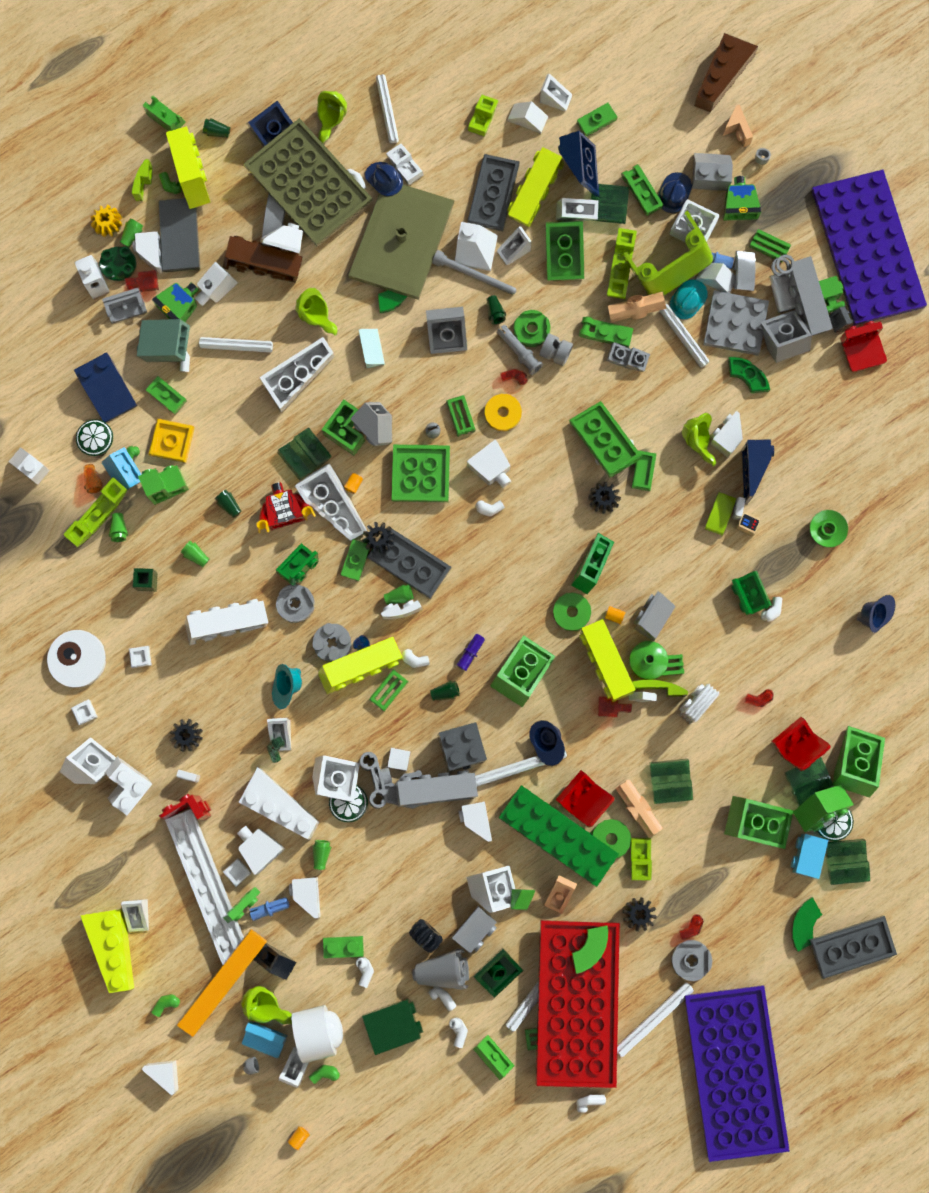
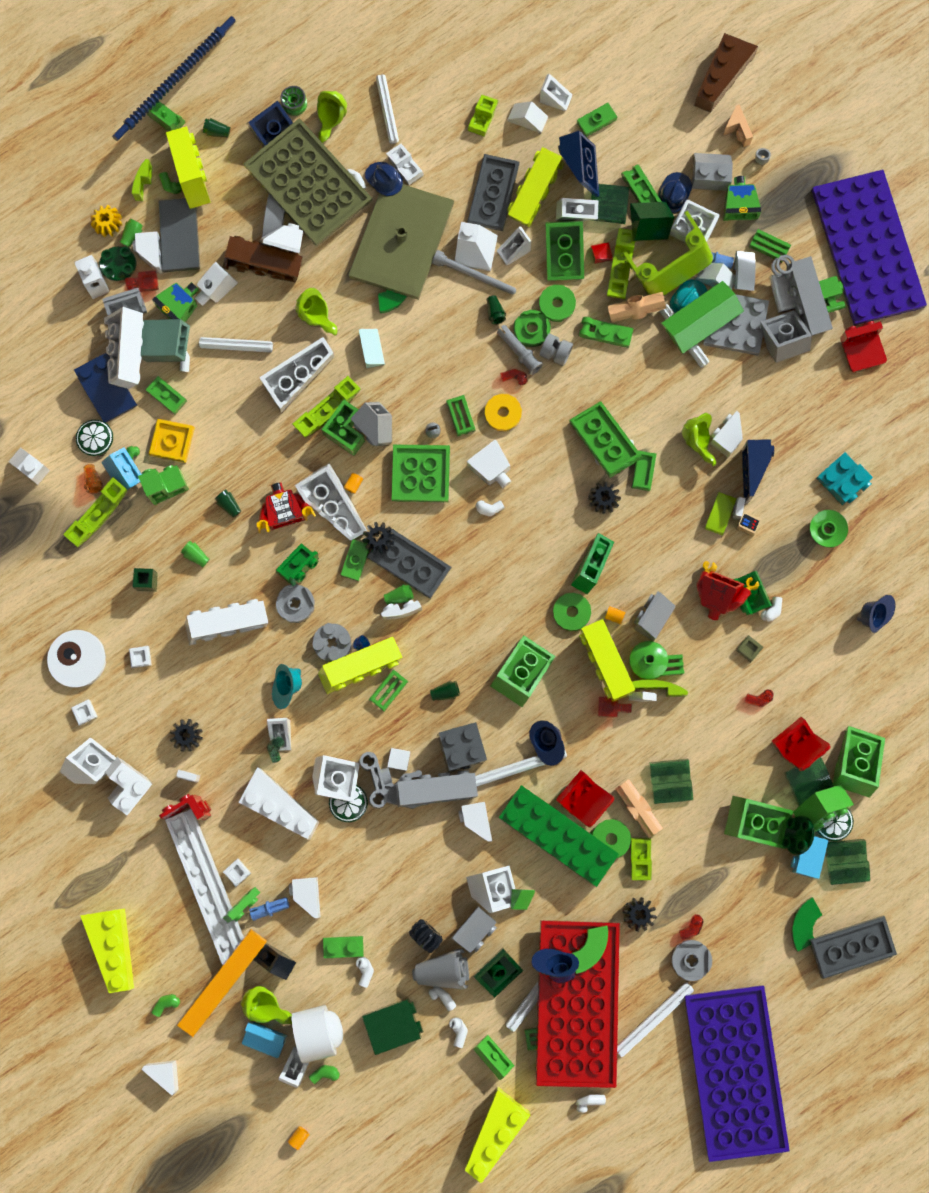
bright green cone [109,513,128,542] -> none
white slope [121,899,149,932] -> none
white torso [237,826,285,875] -> none
light grey hinge [243,1057,259,1075] -> none
clear green slope [277,428,332,481] -> none
bright green cone [312,840,332,870] -> none
white arm [402,649,430,668] -> none
light grey slope [426,307,467,354] -> none
dark purple axle [456,634,485,671] -> none
light nougat slope [544,876,577,914] -> none
light grey slope [606,342,650,372] -> none
white brick [679,684,719,724] -> none
green tile [728,357,770,393] -> none
dark grey tile [829,306,853,333] -> none
none -> white wedge [104,307,144,389]
none -> dark blue hose [112,16,236,141]
none -> bright green wheel [280,86,307,116]
none -> lime slope [292,376,361,438]
none -> neon yellow wedge [465,1087,530,1183]
none -> dark blue piece [531,949,579,983]
none -> bright green tile [539,285,576,322]
none -> red slope [591,242,613,264]
none -> dark green slope [630,202,674,241]
none -> bright green slope [661,281,744,354]
none -> red torso [696,561,759,620]
none -> olive tile [736,635,763,663]
none -> dark green dish [782,816,815,855]
none -> teal plate [816,452,873,505]

